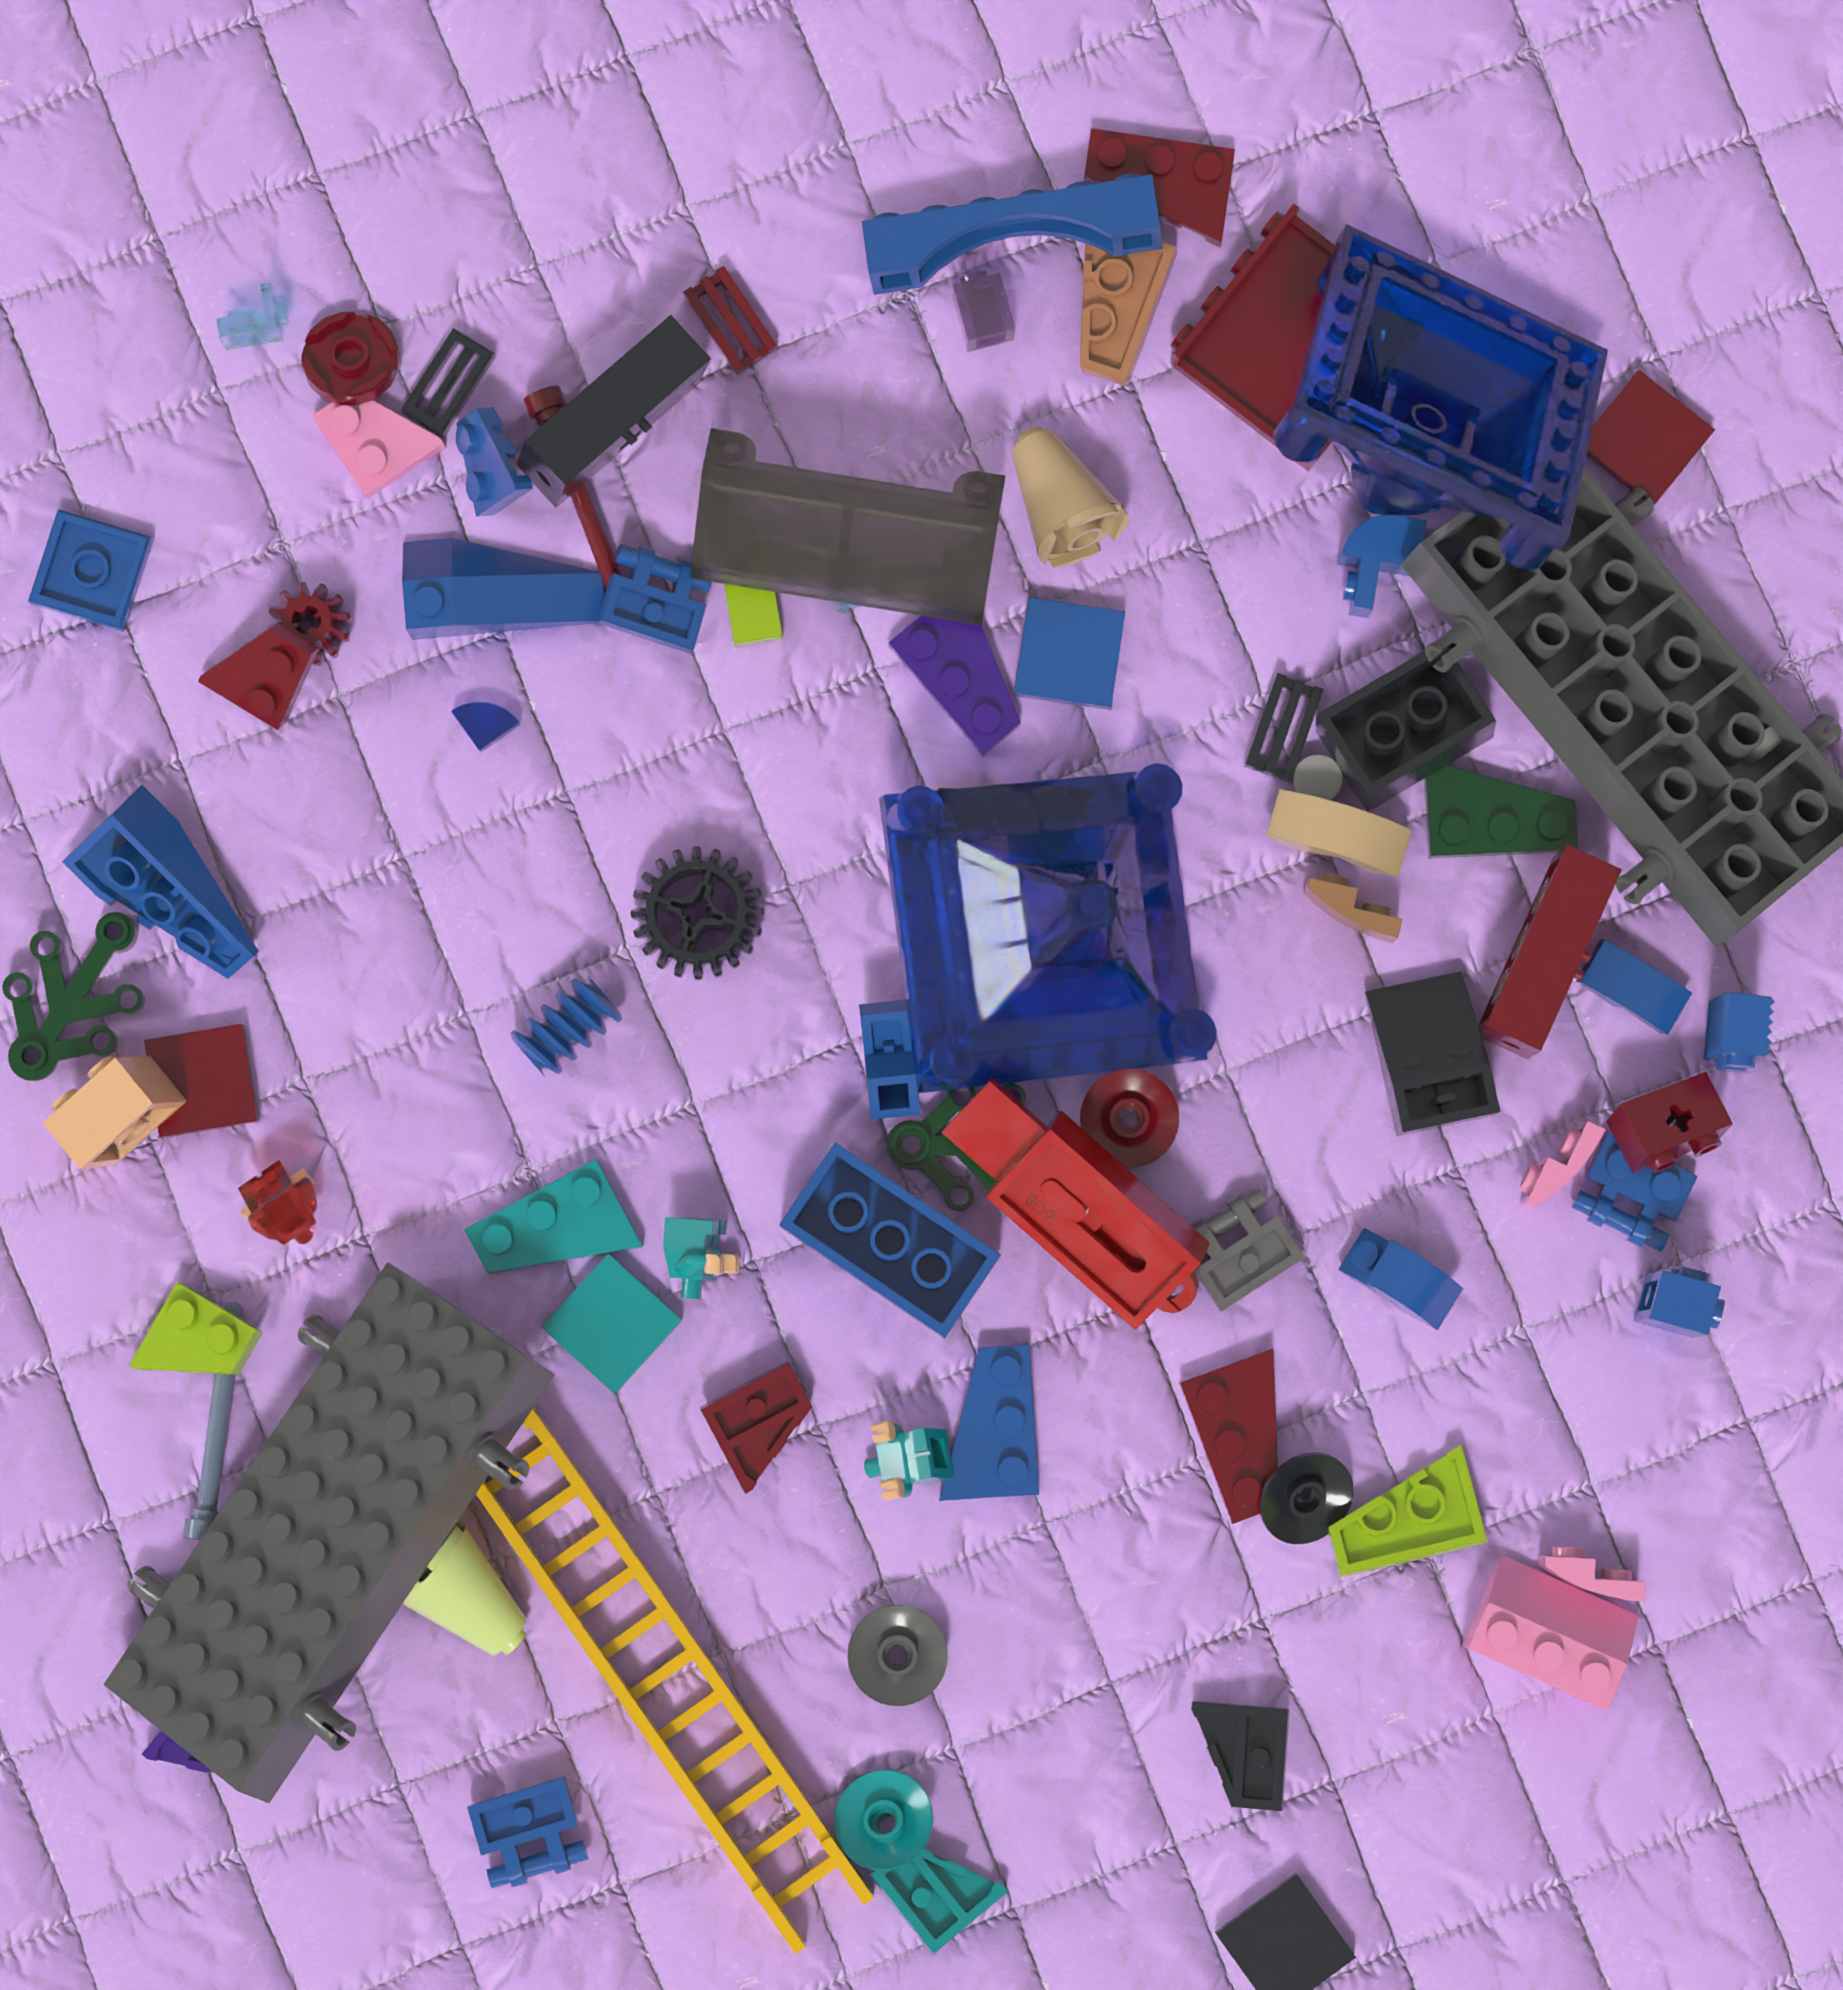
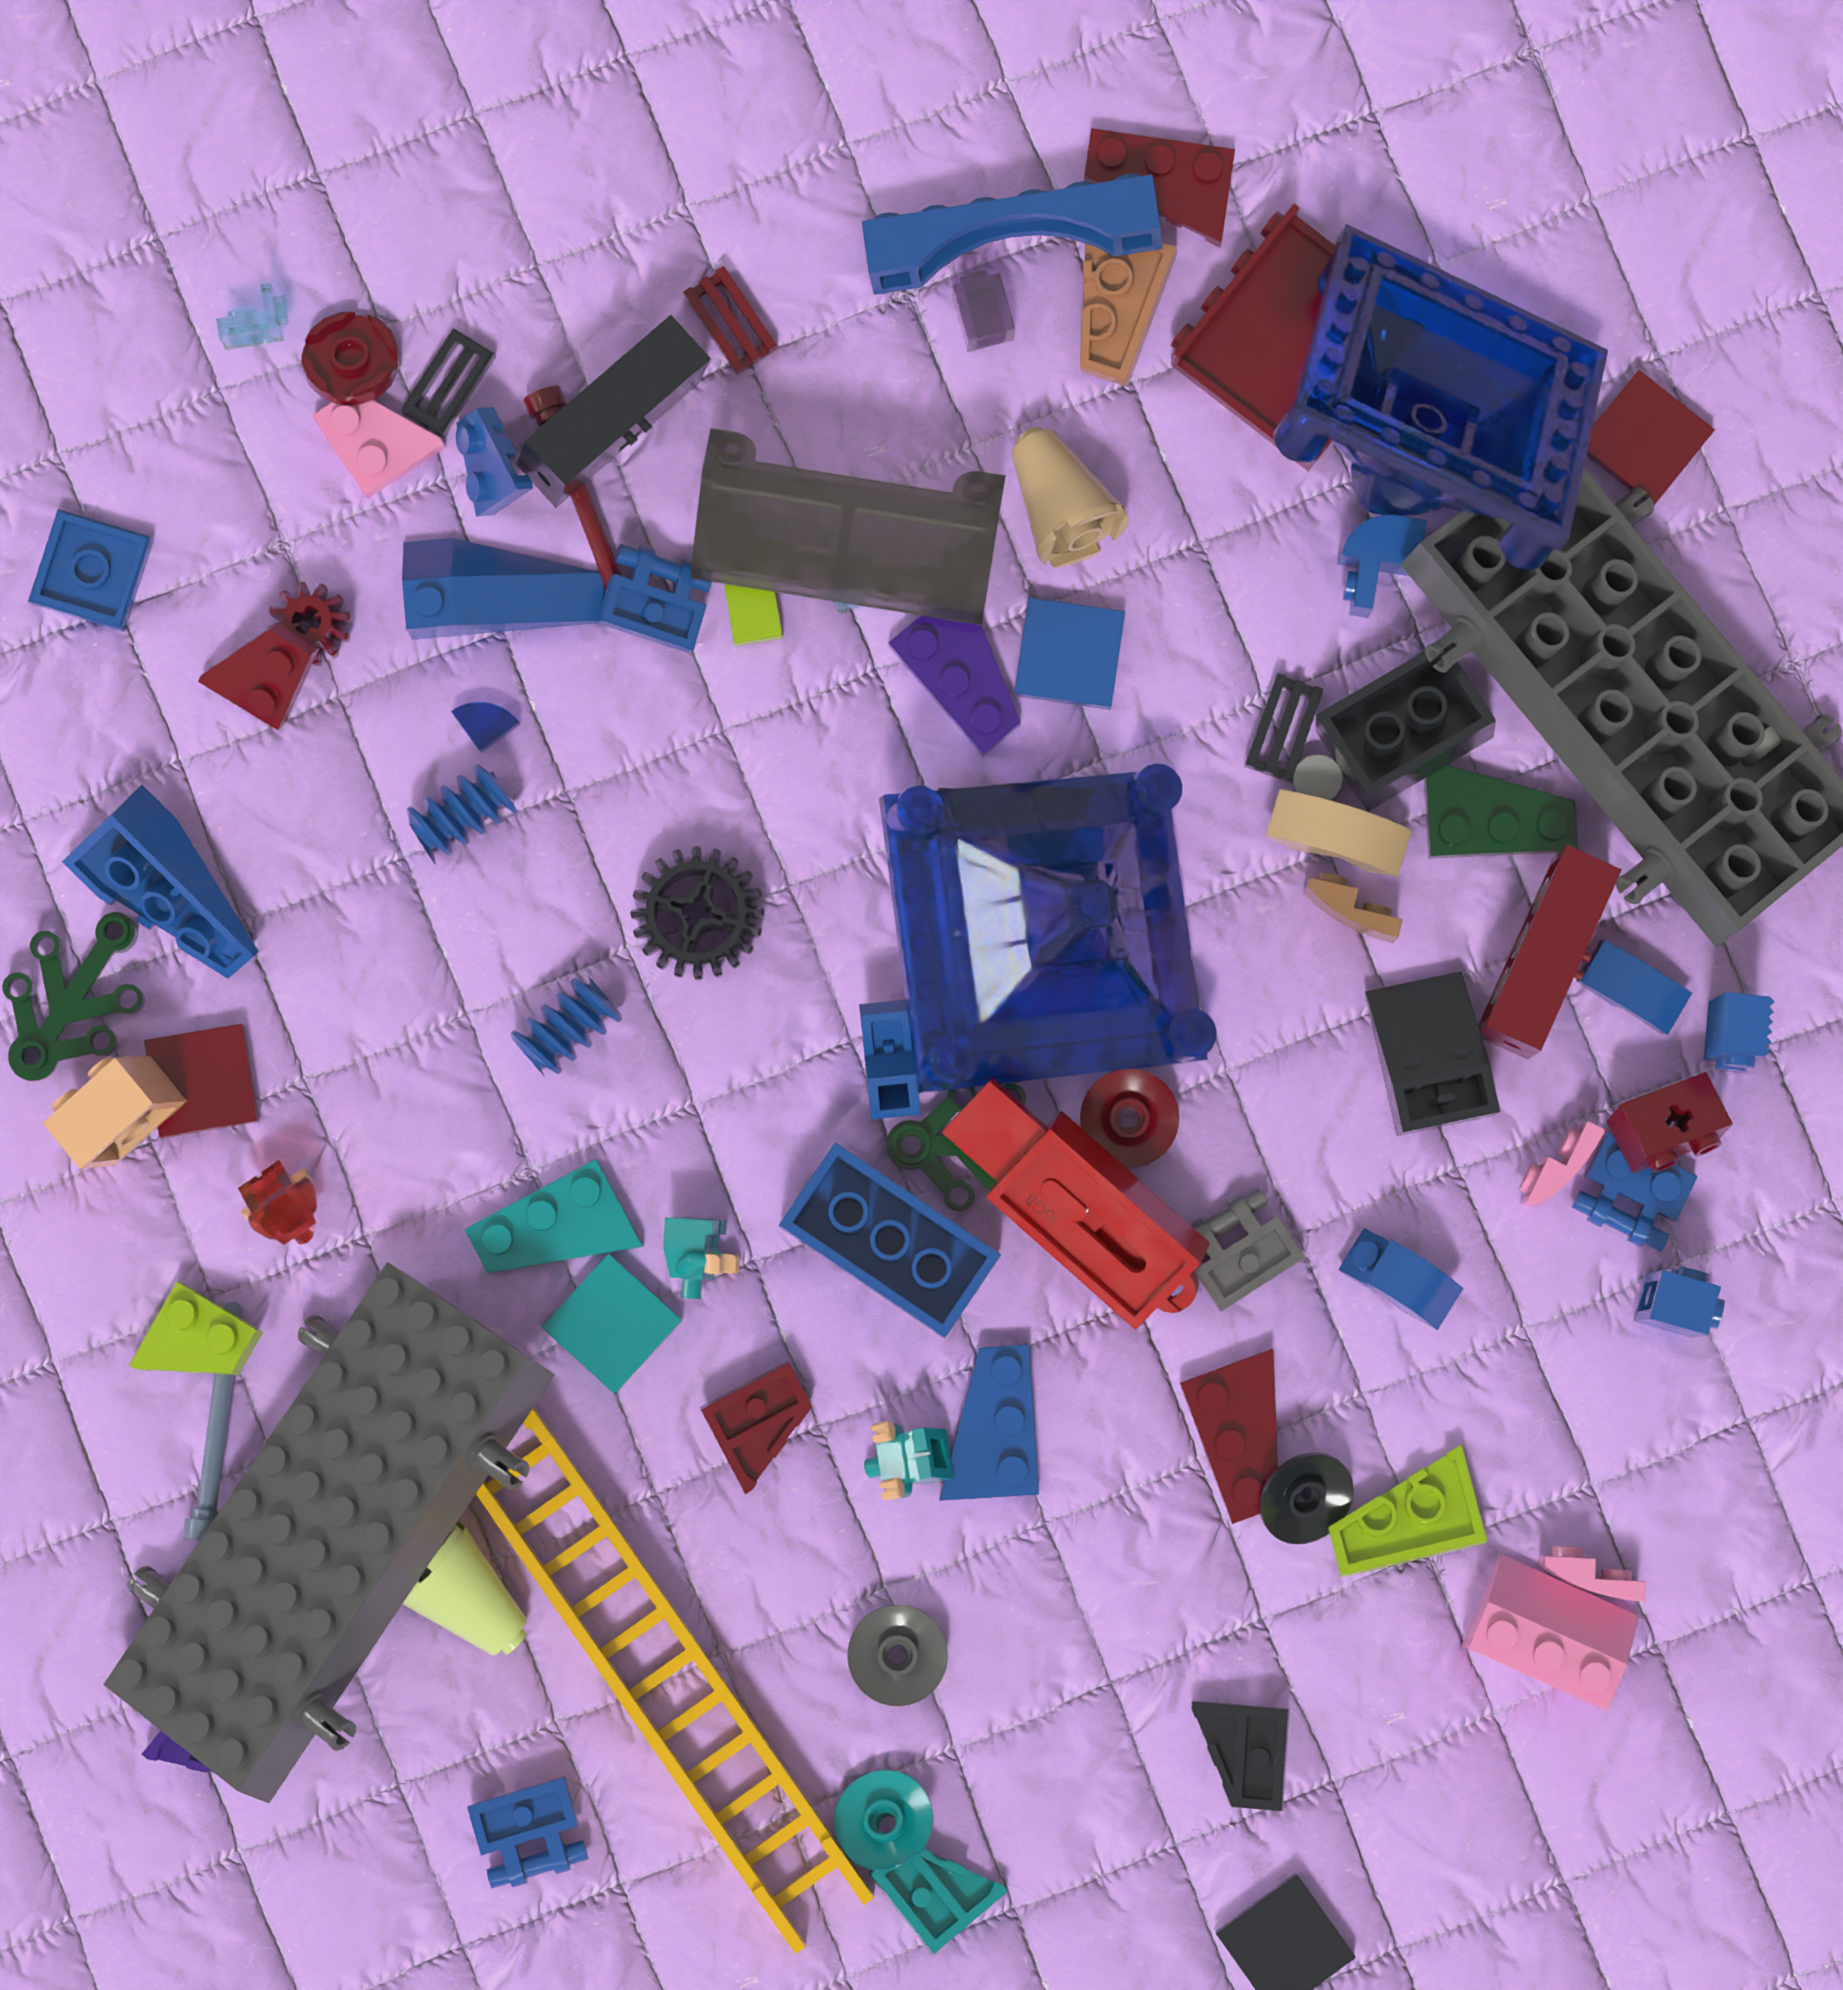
none -> blue piece [406,764,518,864]

